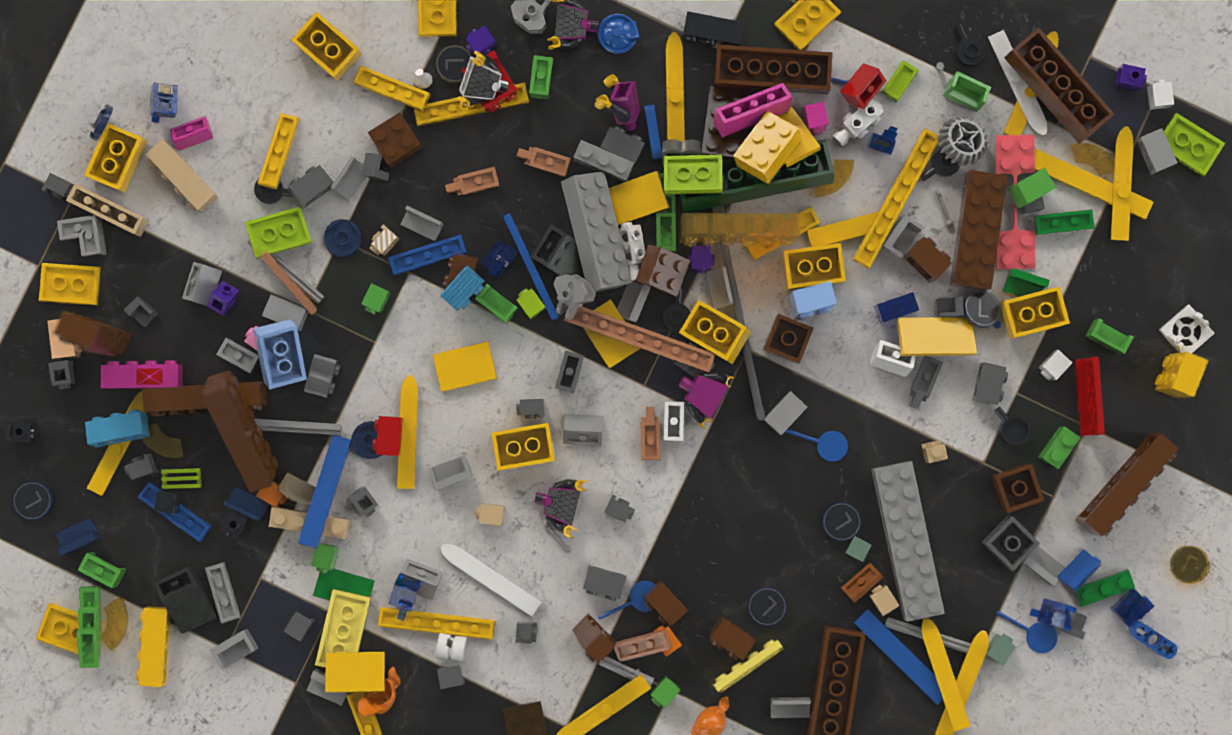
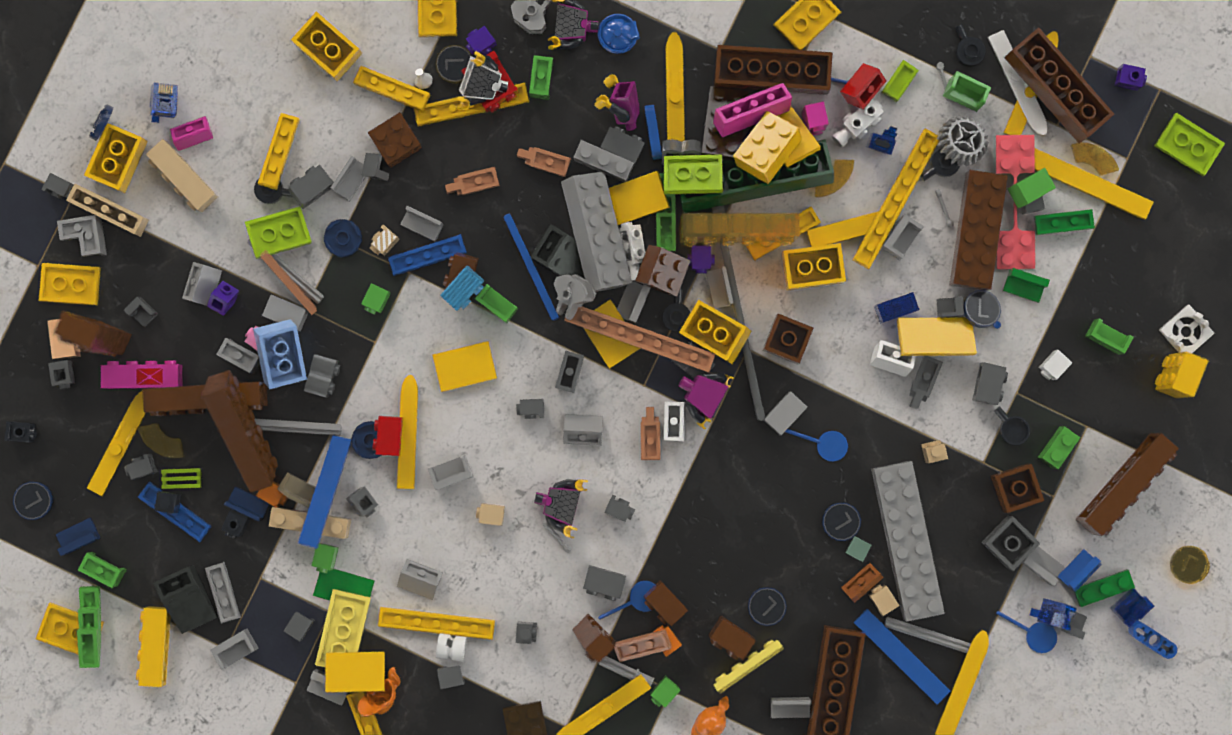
dark azure brick [85,409,150,448] -> none
clear yellow tile [101,596,128,651] -> none
clear blue piece [388,573,422,621] -> none
white piece [441,544,541,616] -> none
clear blue piece [480,240,519,278] -> none
yellow brick [491,423,556,471] -> none
lime brick [517,288,546,319] -> none
black brick [682,11,744,46] -> none
light blue brick [788,281,837,320] -> none
reddish brown brick [903,236,952,283] -> none
yellow piece [921,618,971,732] -> none
sand green brick [986,633,1016,665] -> none
yellow brick [1000,286,1070,339] -> none
red fence [1074,357,1105,436] -> none
yellow piece [1111,126,1133,241] -> none
light grey panel [1136,128,1177,175] -> none
white brick [1147,79,1174,110] -> none

